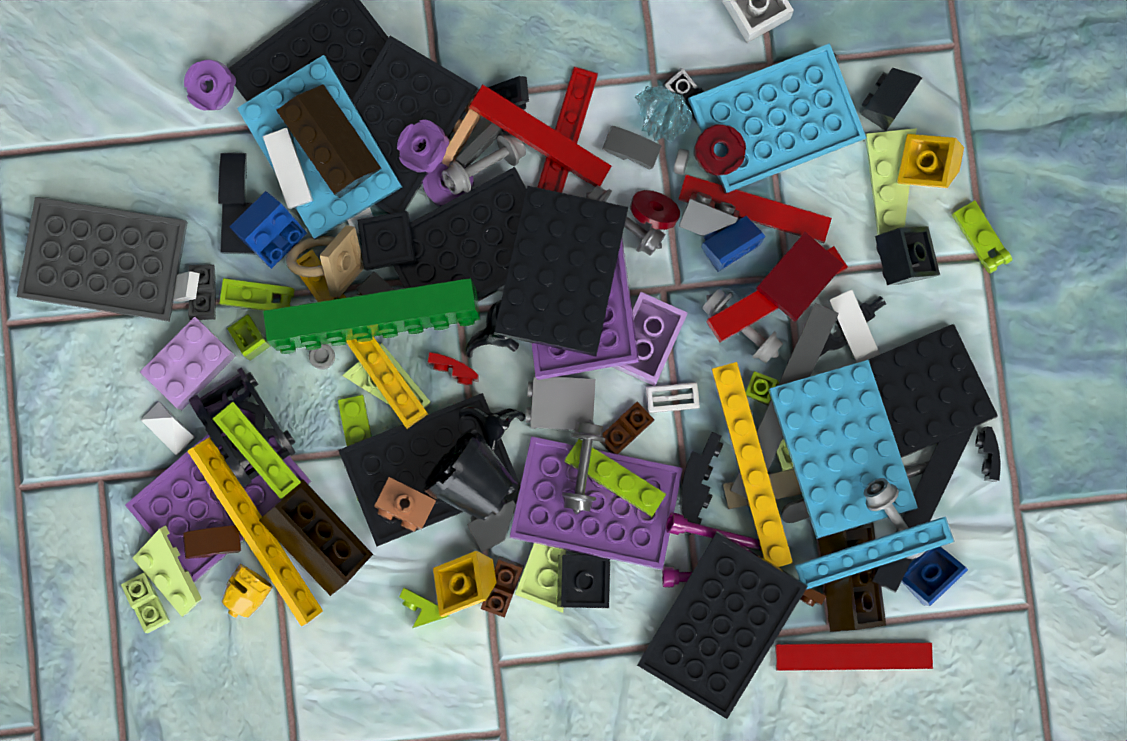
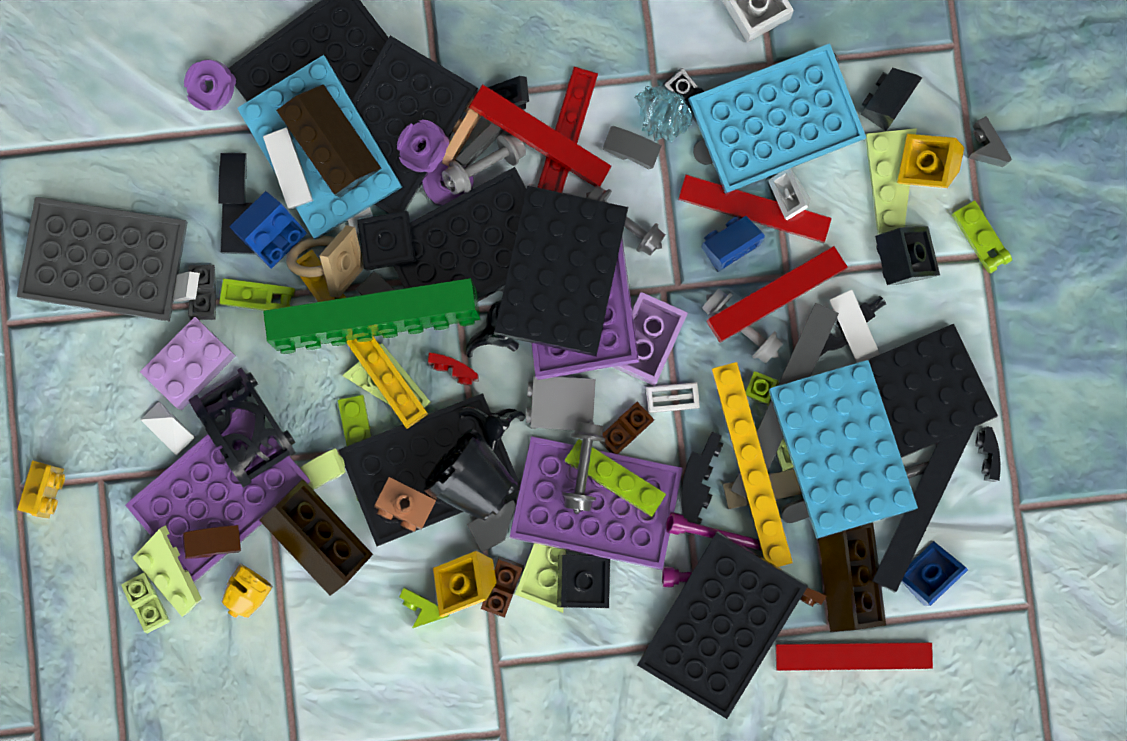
yellow plate [187,437,323,626] -> none
lime plate [213,402,301,499] -> none
lime slope [227,314,271,361] -> none
light grey tile [309,344,335,370] -> none
dark red tile [630,190,680,230] -> none
light grey tile [674,148,689,175] -> none
slope [679,192,739,236] -> none
dark red tile [695,124,746,176] -> none
dark red tile [756,232,844,322] -> none
medium azure tile [795,516,955,590] -> none
light grey piece [864,478,926,559] -> none
none -> yellow bracket [17,460,65,519]
none -> yellowish green slope [300,448,346,490]
none -> white slope [768,168,810,220]
none -> dark grey slope [969,116,1012,167]

